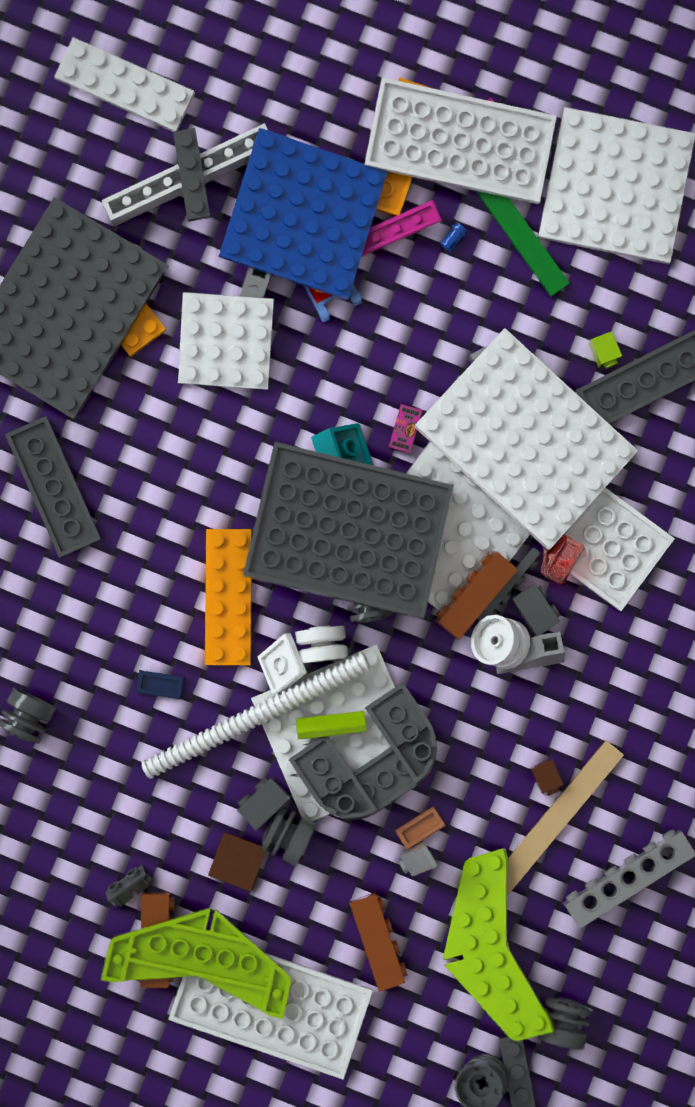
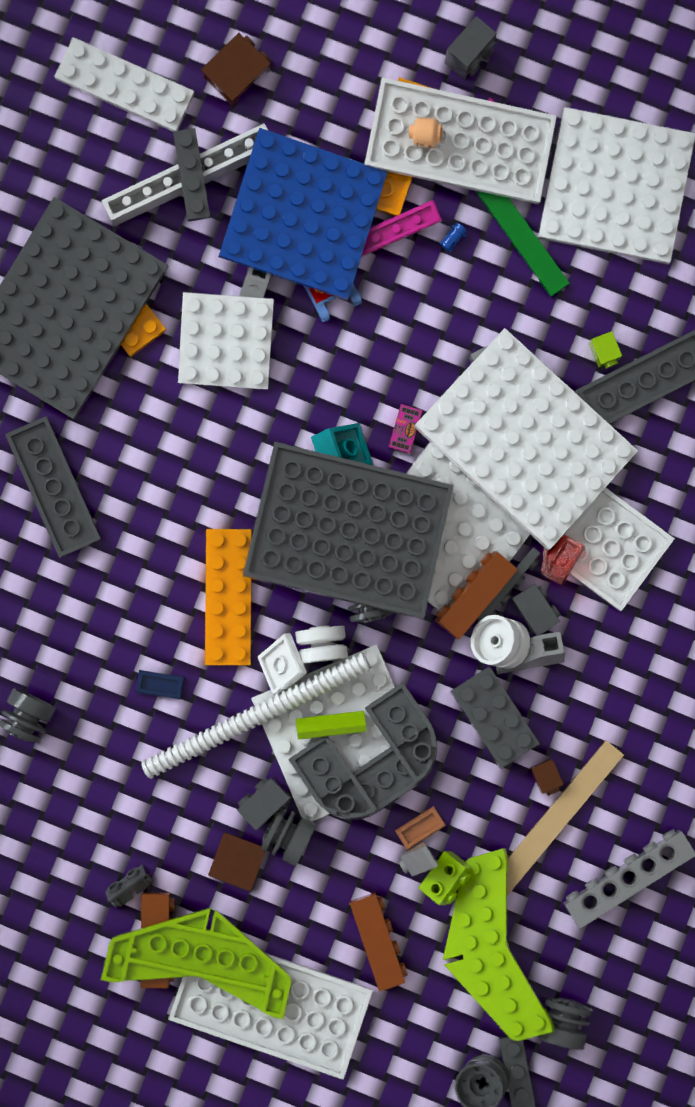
none -> reddish brown panel [201,33,271,107]
none -> light nougat head [409,117,443,148]
none -> lime brick [419,851,473,905]
none -> dark grey brick [445,16,497,80]
none -> dark grey brick [450,666,540,769]

